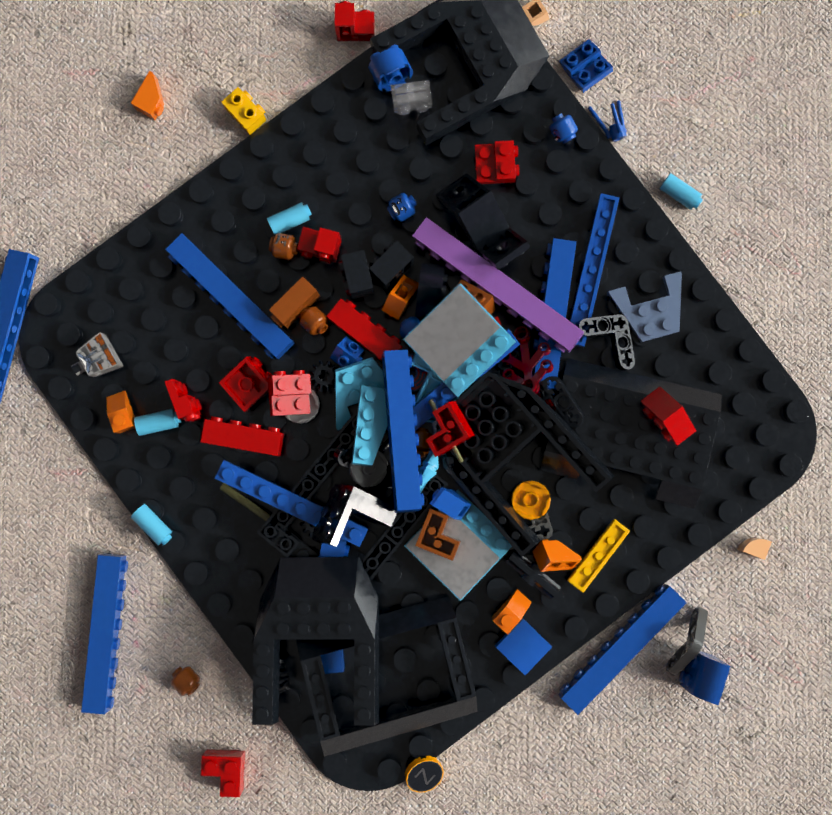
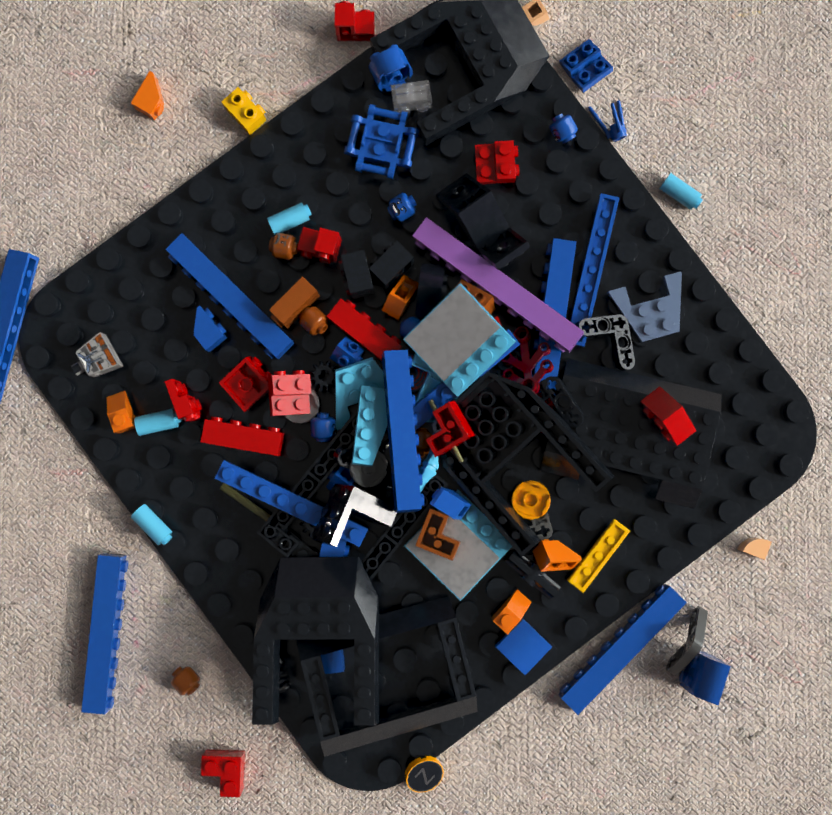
none -> blue slope [194,306,227,352]
none -> blue head [310,413,336,442]
none -> blue brick [326,466,356,490]
none -> blue brick [344,104,419,179]

